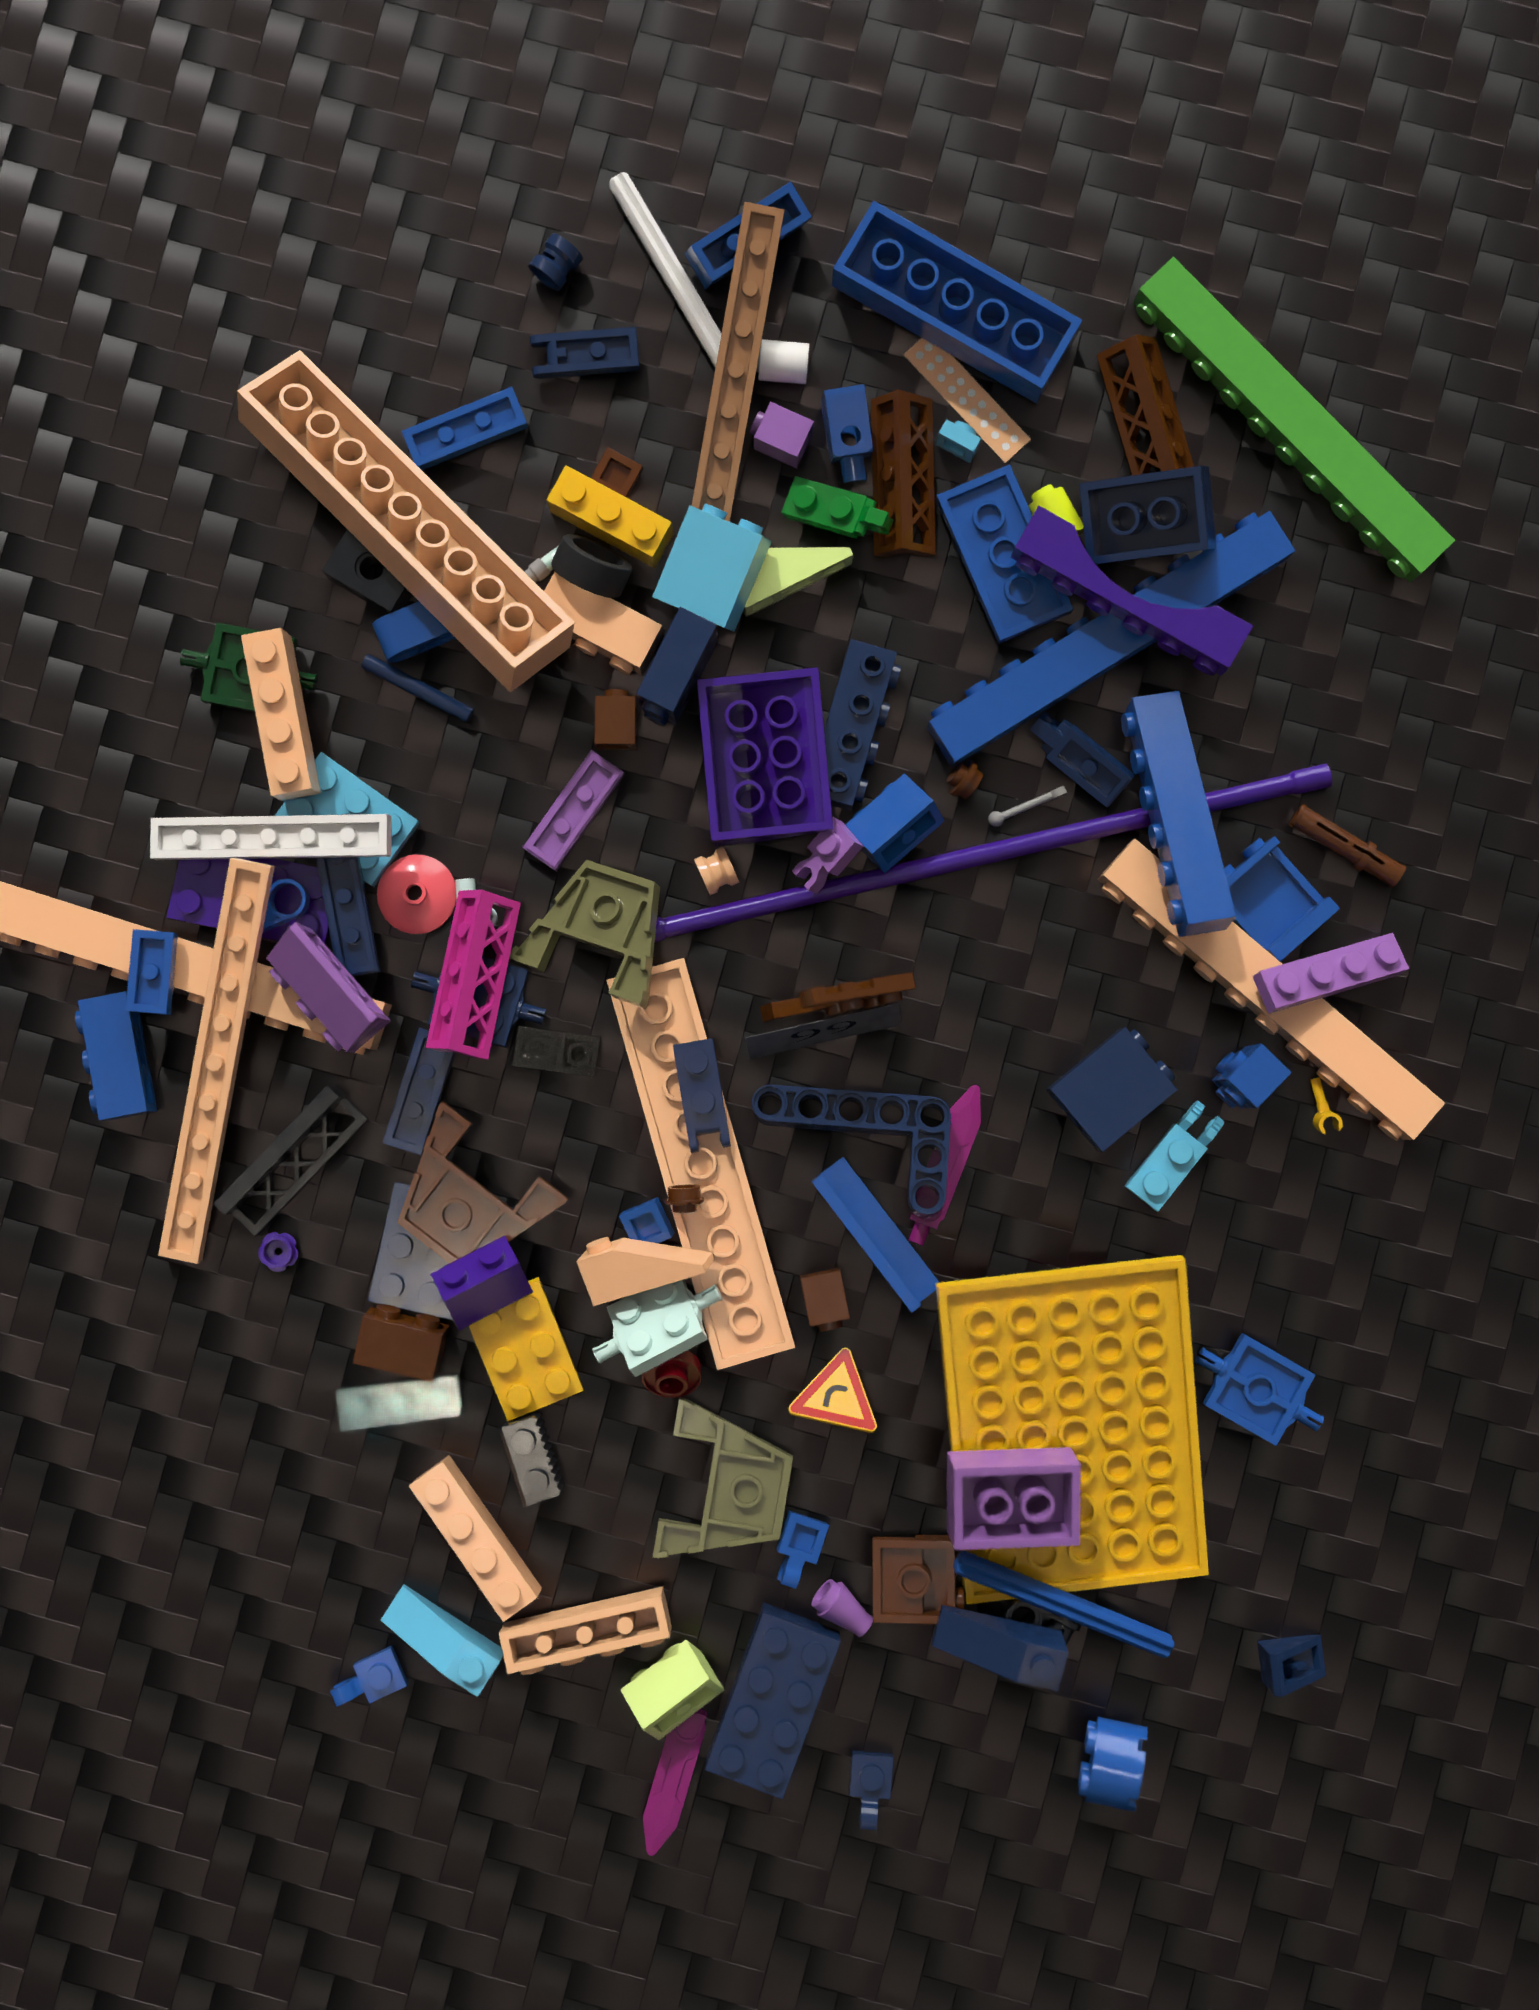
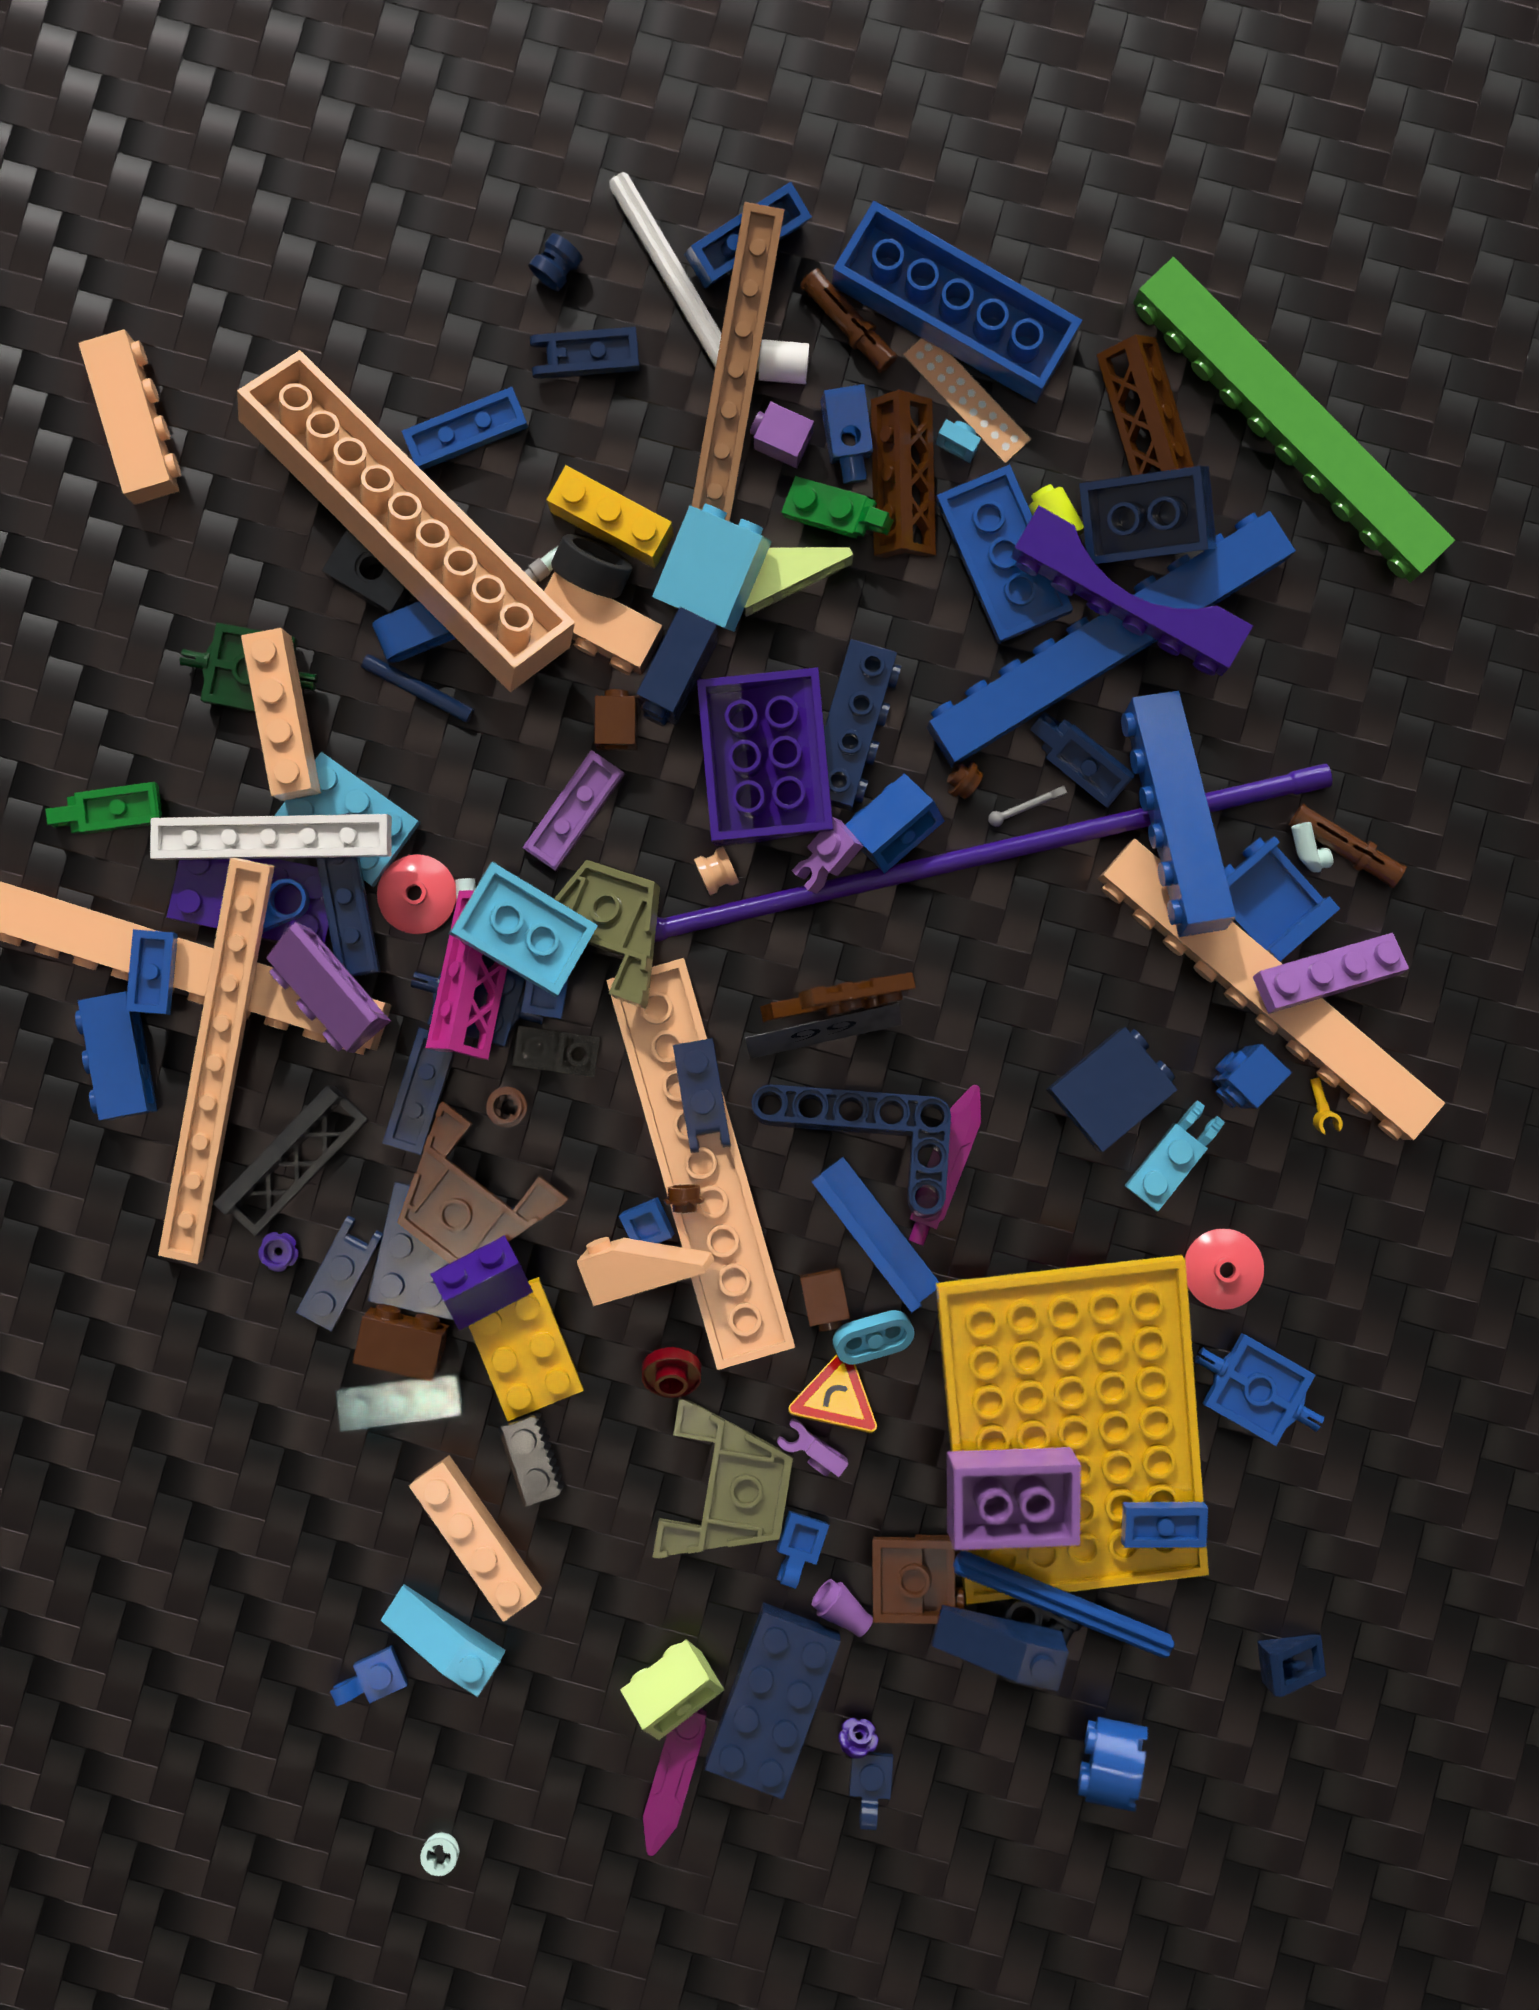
light nougat brick [499,1586,672,1675] -> none
reddish brown plate [591,447,643,498] -> none
light aqua plate [592,1280,723,1377] -> none
none -> green hinge [46,782,163,834]
none -> light nougat brick [79,329,181,505]
none -> dark blue hinge [296,1215,383,1331]
none -> light aqua bush [420,1832,460,1876]
none -> medium azure plate [449,862,598,997]
none -> reddish brown cone [486,1087,527,1128]
none -> blue tile [521,979,569,1019]
none -> medium lavender plate [777,1419,849,1477]
none -> reddish brown pin [801,268,898,373]
none -> medium azure plate [832,1310,915,1364]
none -> dark purple plate [838,1718,879,1758]
none -> blue plate [1121,1502,1208,1548]
none -> coral dish [1184,1229,1264,1310]
none -> light aqua arm [1291,822,1334,872]

